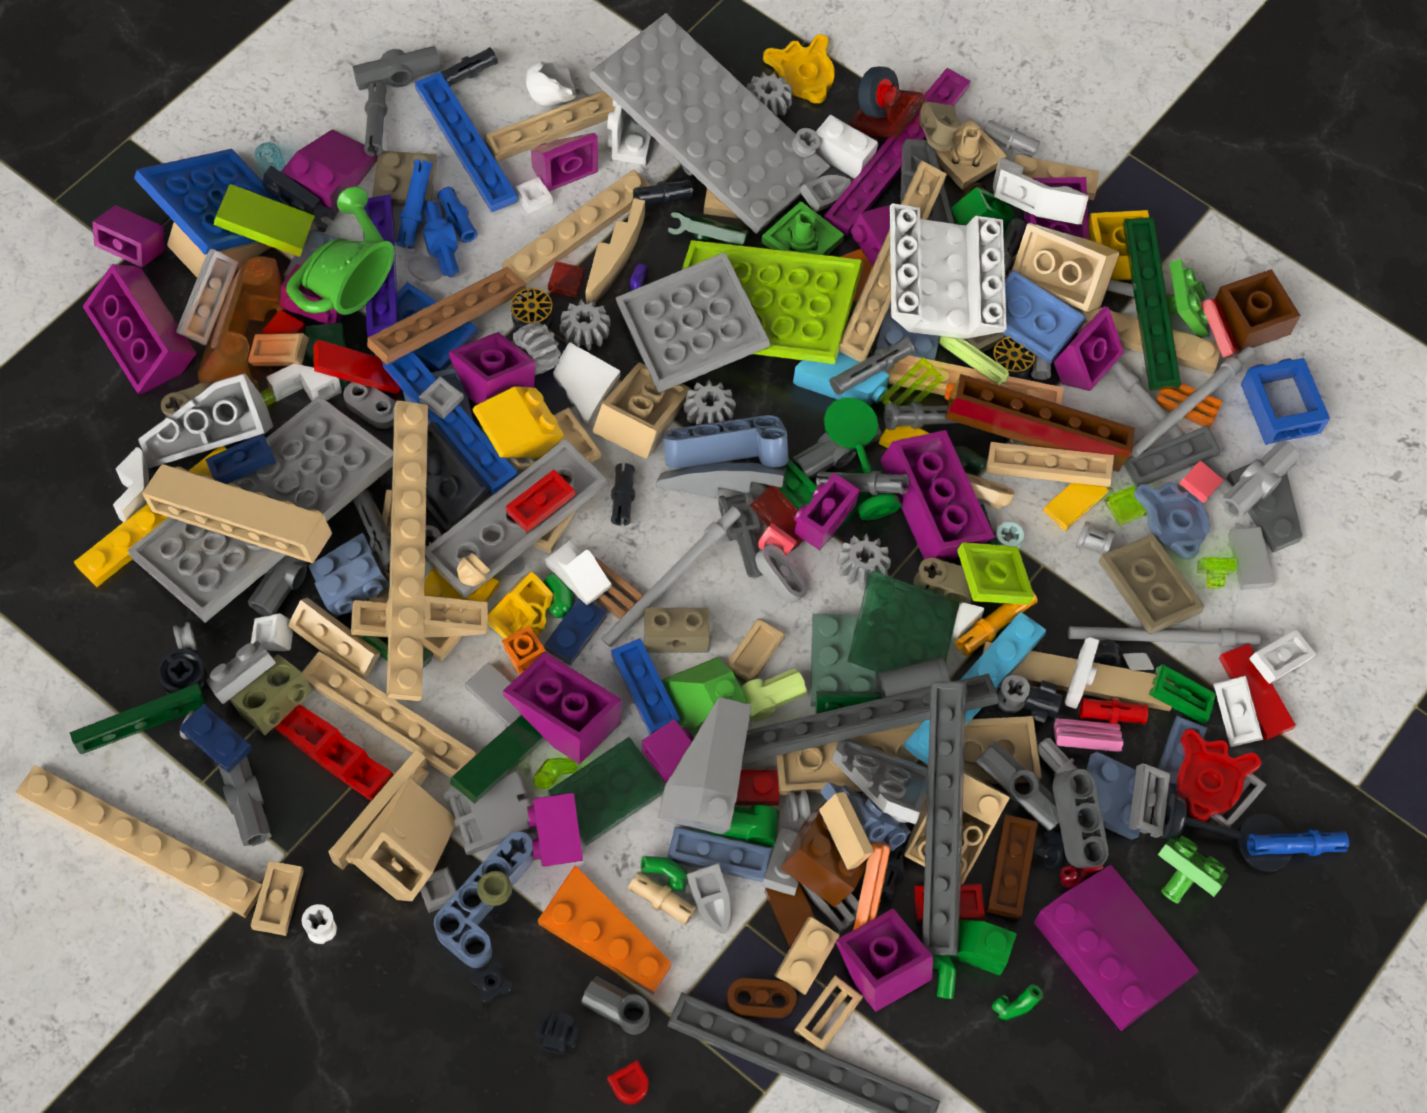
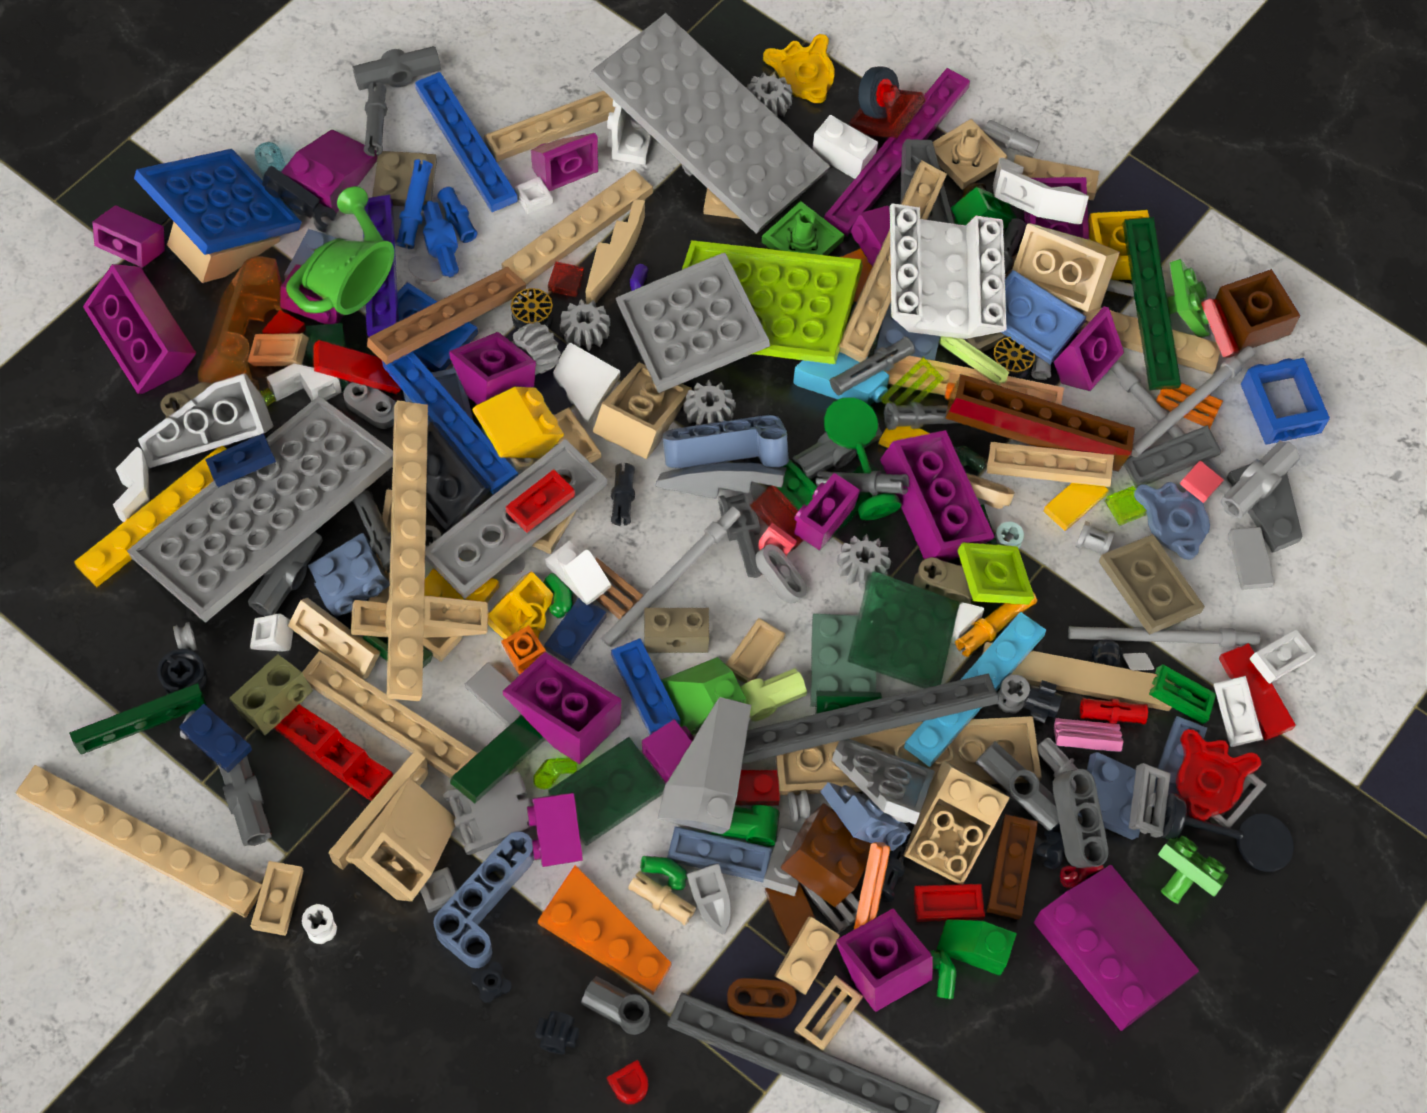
tan brick [142,464,332,563] -> none
light grey tile [176,249,239,345] -> none
light grey plate [205,640,276,704] -> none
lime tile [213,184,315,257] -> none
light grey tile [419,377,464,419] -> none
black pin [440,47,498,87] -> none
tan plate [457,552,491,586] -> none
olive plate [477,871,512,906] -> none
white hair [526,61,576,106] -> none
black pin [633,180,693,205] -> none
plate [668,211,750,246] -> none
light grey bush [791,128,821,158] -> none
light grey plate [799,175,851,212] -> none
tan tile [819,792,874,870] -> none
dark grey pin [879,657,950,698] -> none
dark tan piece [919,102,961,151] -> none
dark grey tile [922,681,966,956] -> none
green arm [992,984,1043,1020] -> none
white plate [1064,637,1099,709] -> none
clear neon green tile [1197,557,1236,589] -> none
blue pin [1247,829,1349,856] -> none

